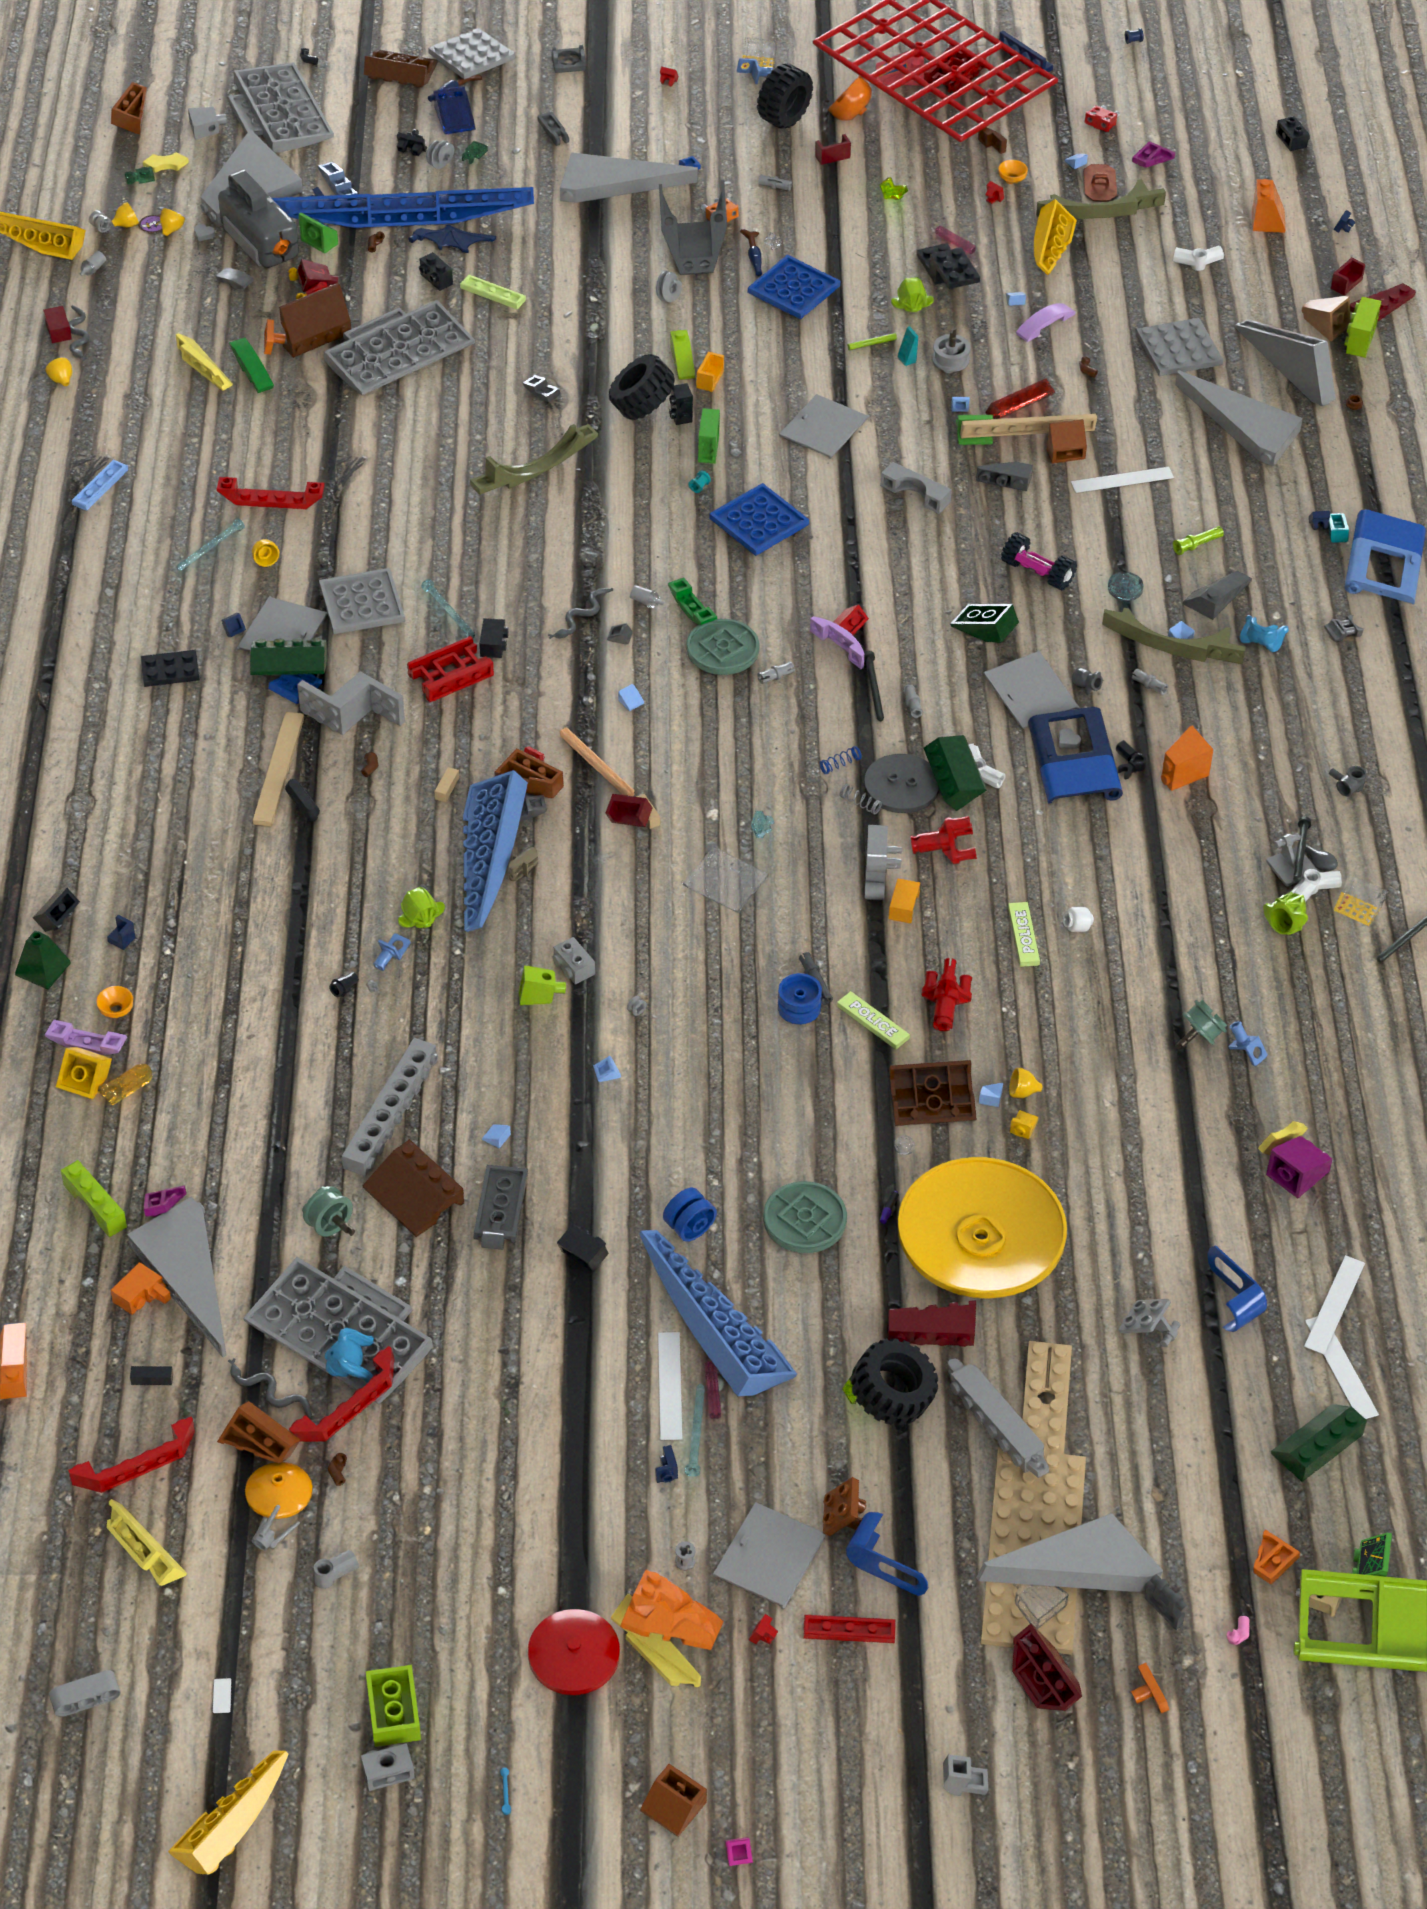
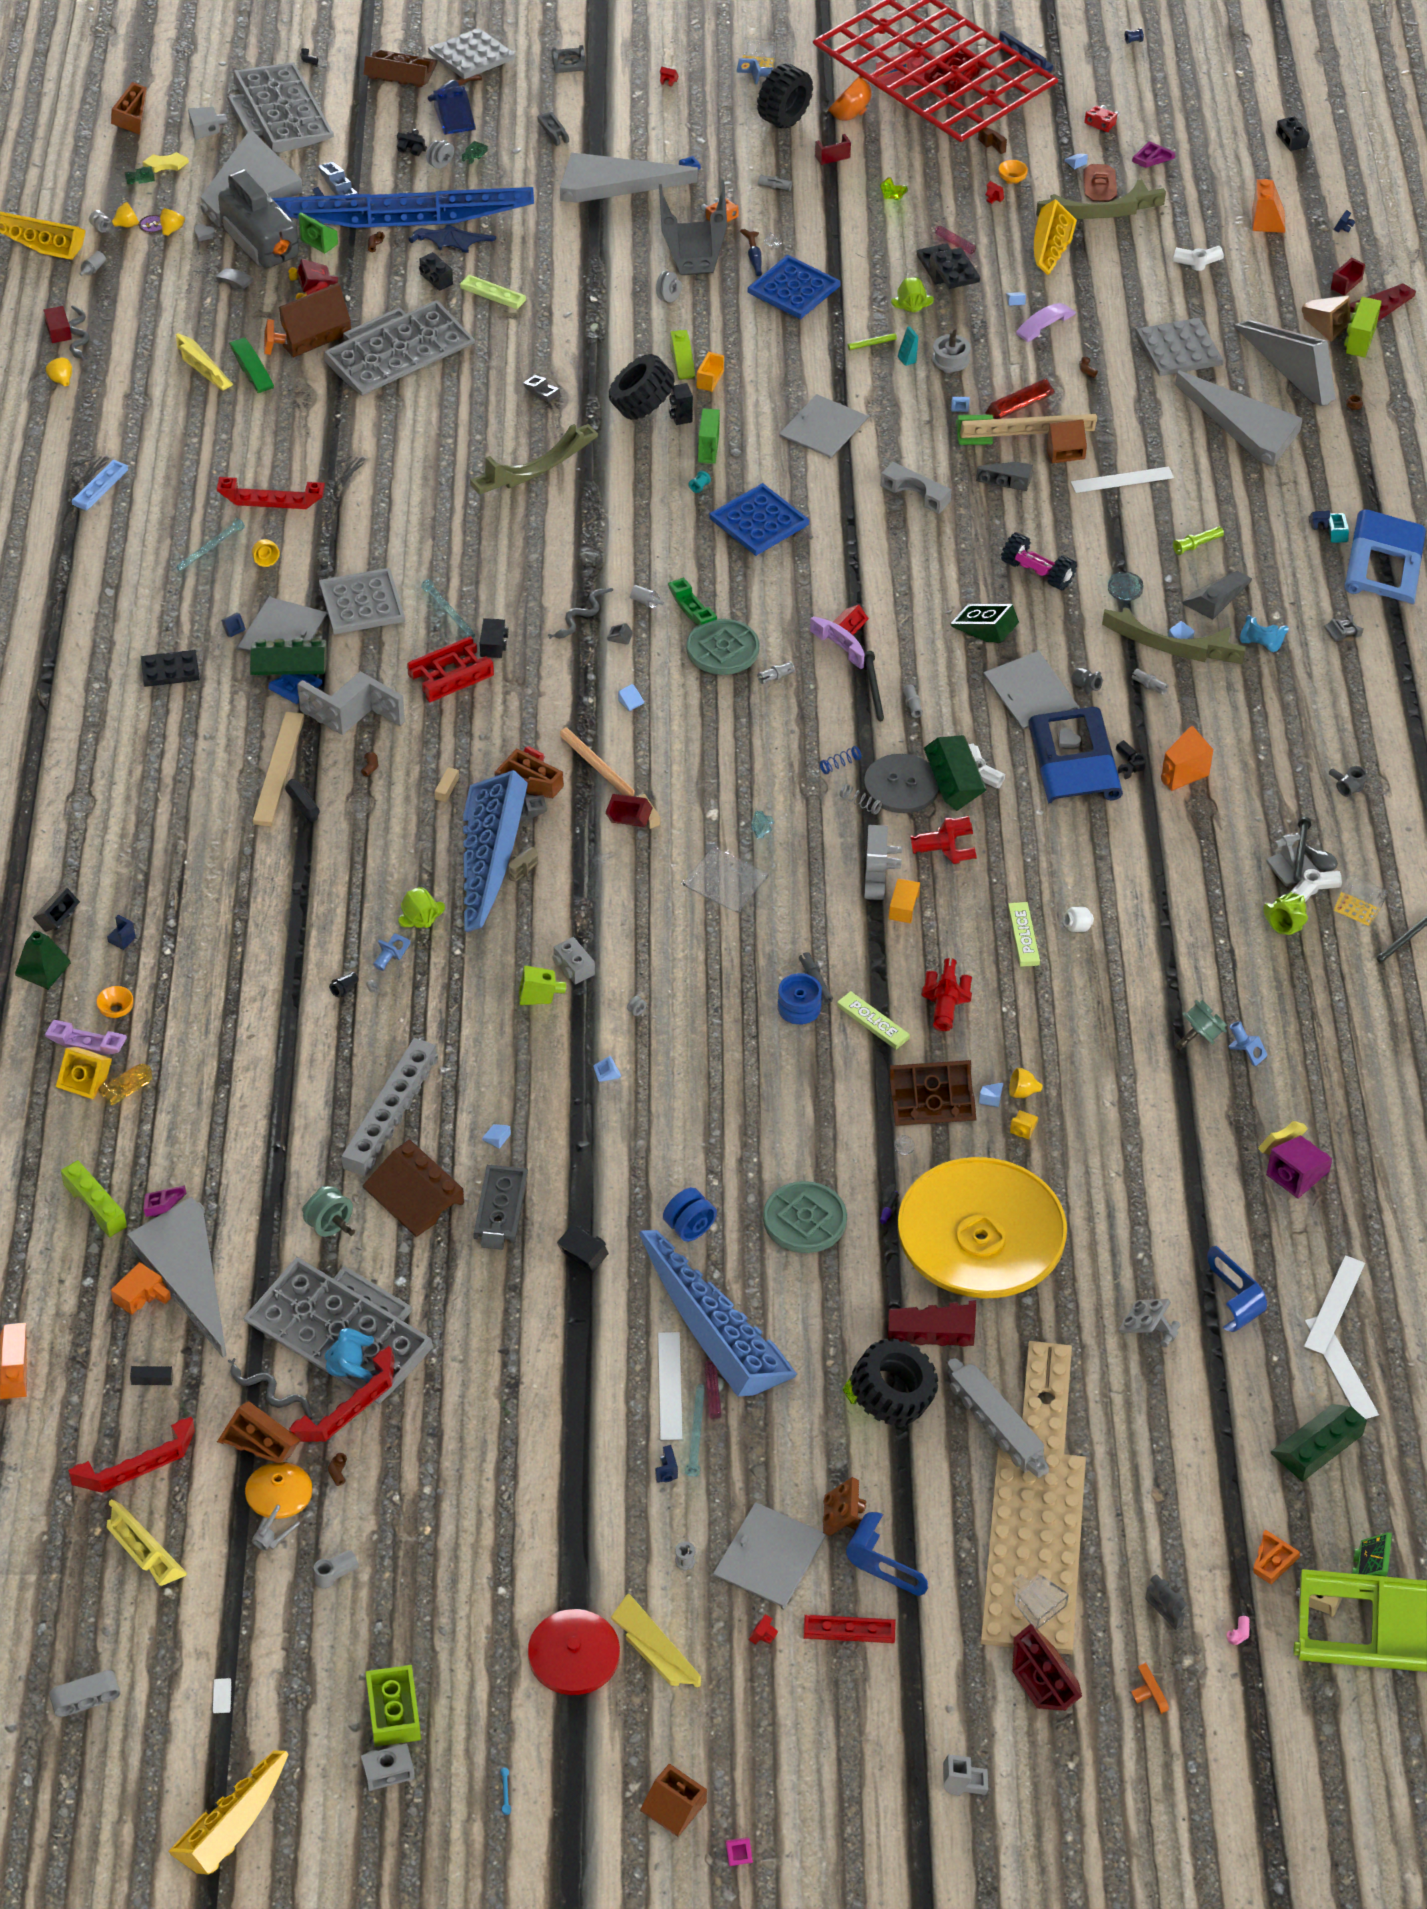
orange wedge [620,1570,724,1650] -> none
light grey slope [976,1513,1163,1592] -> none

